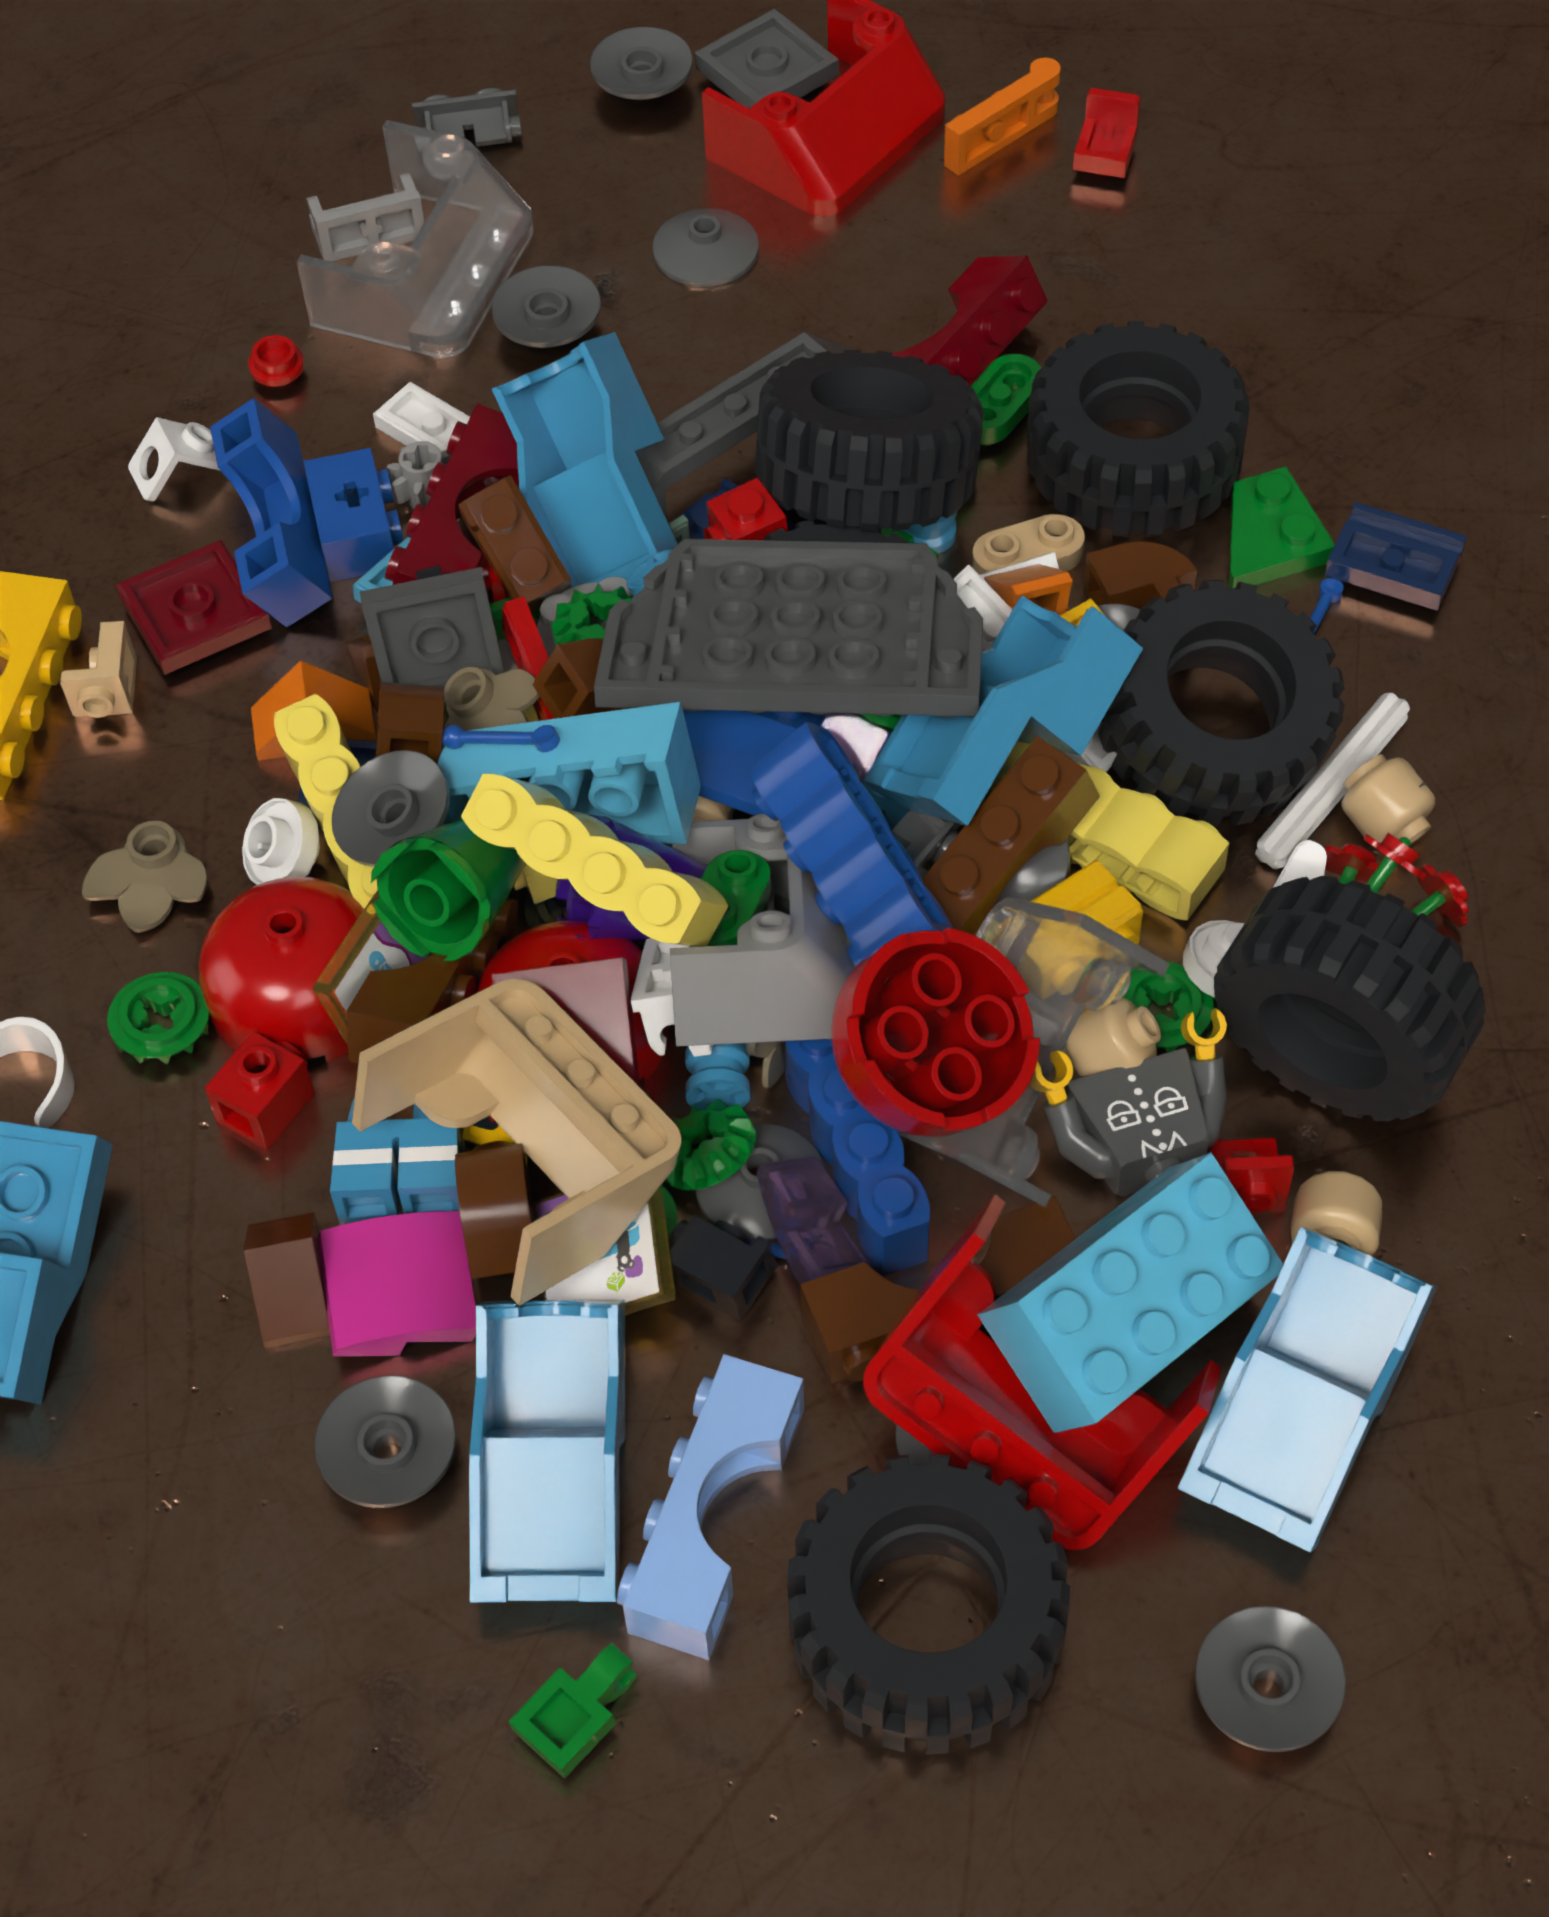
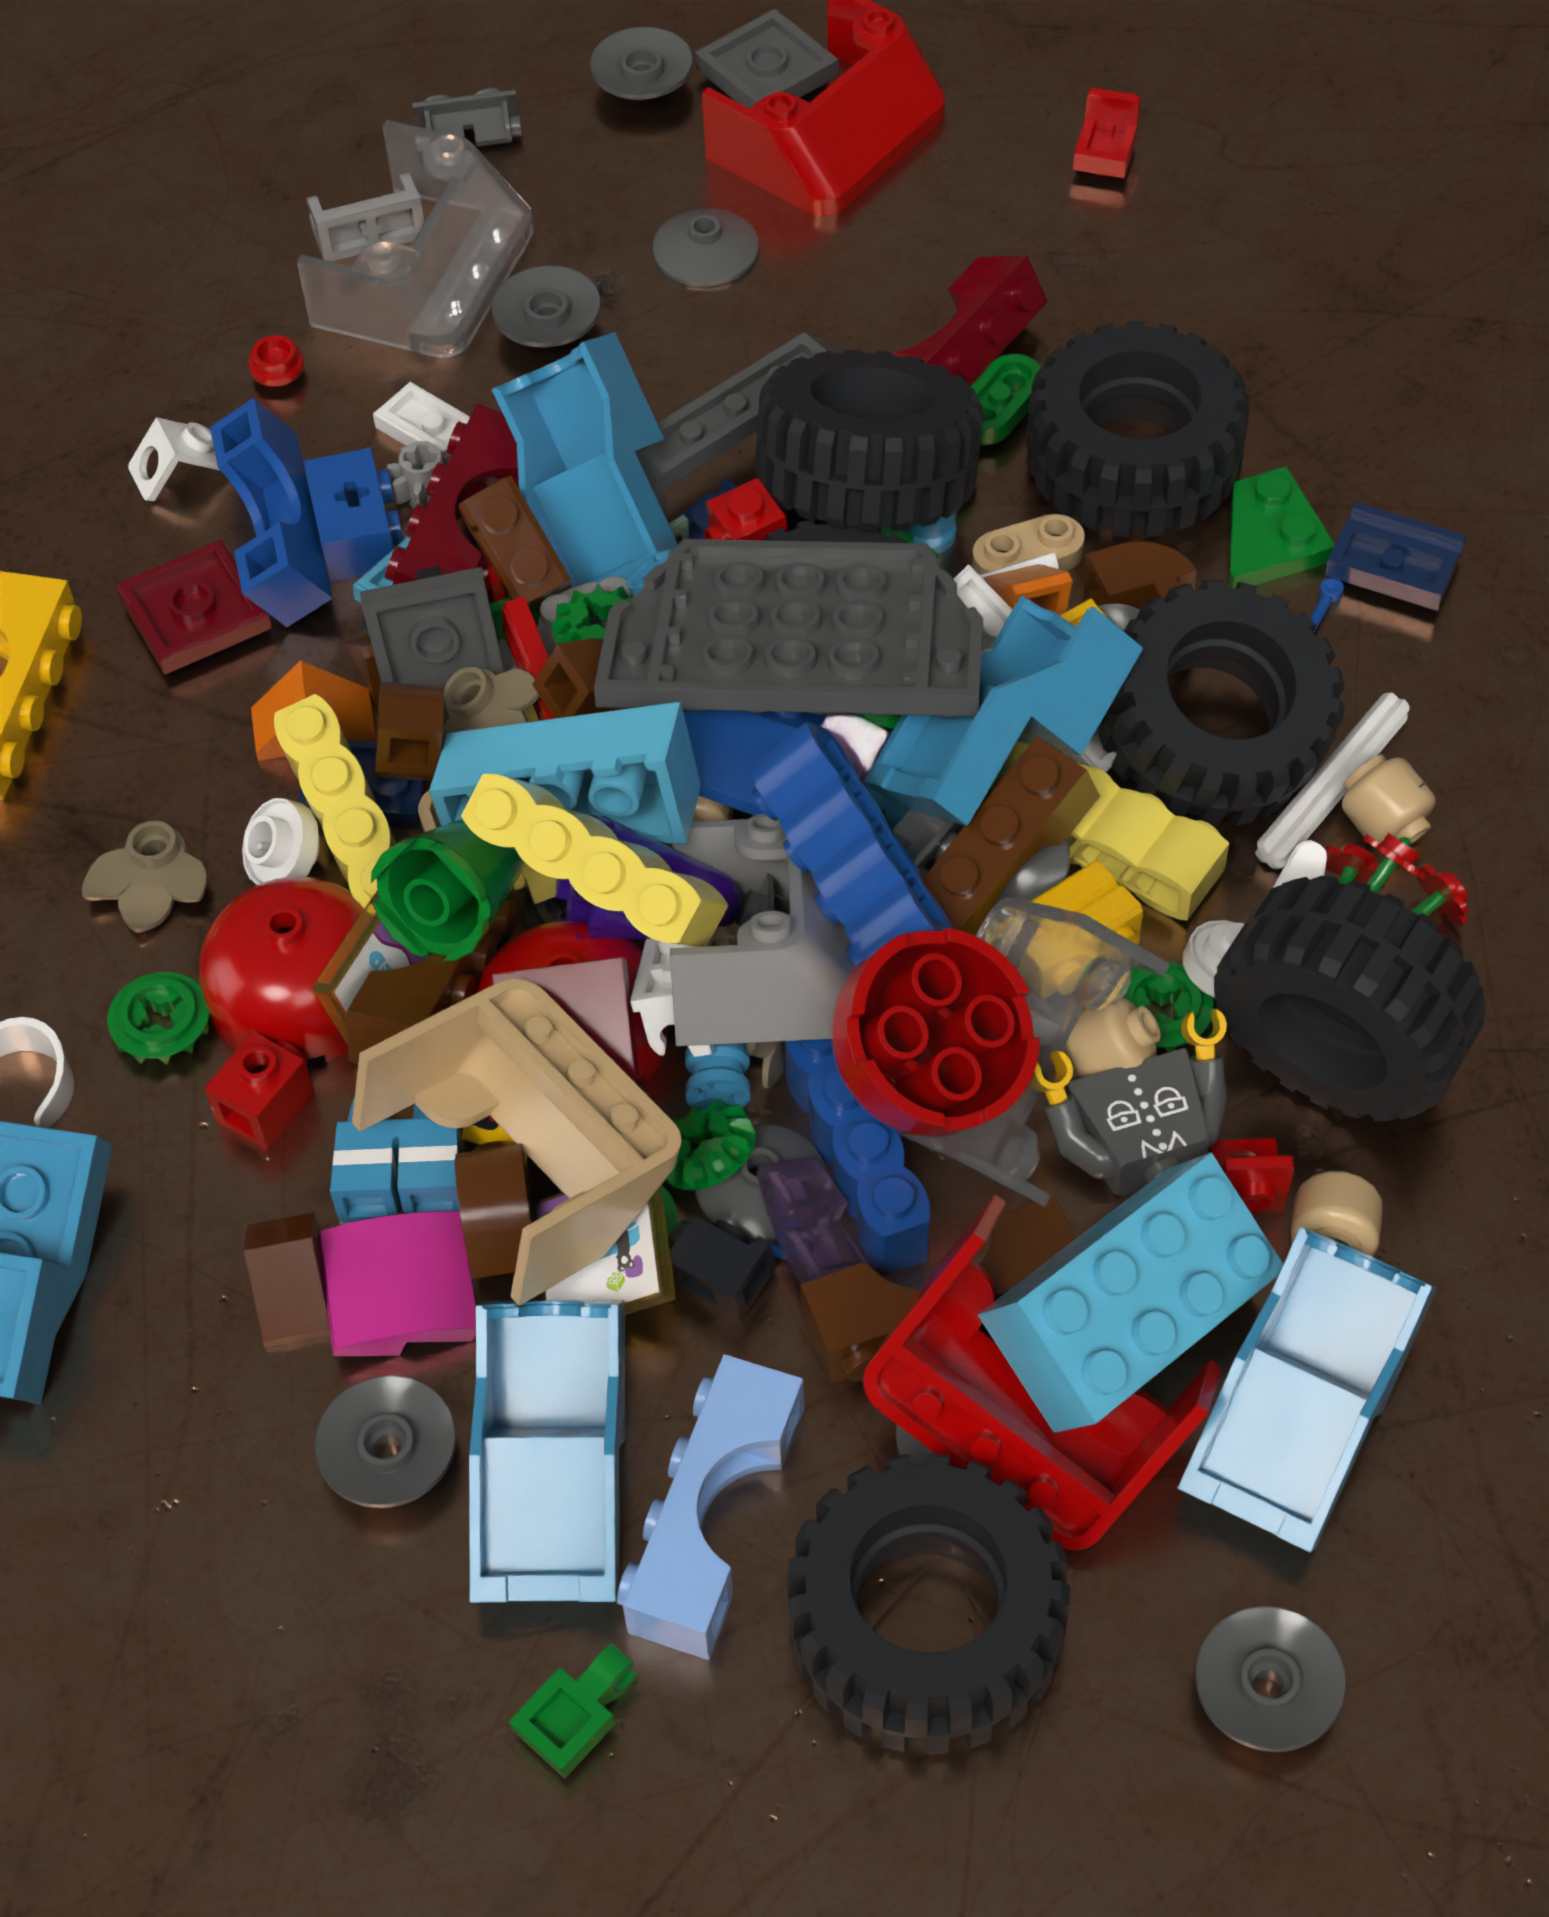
tan bracket [60,621,137,718] -> none
dark grey dish [332,750,450,867] -> none
blue hinge [442,724,560,753] -> none
green plate [688,850,771,947] -> none
orange plate [944,57,1061,176] -> none

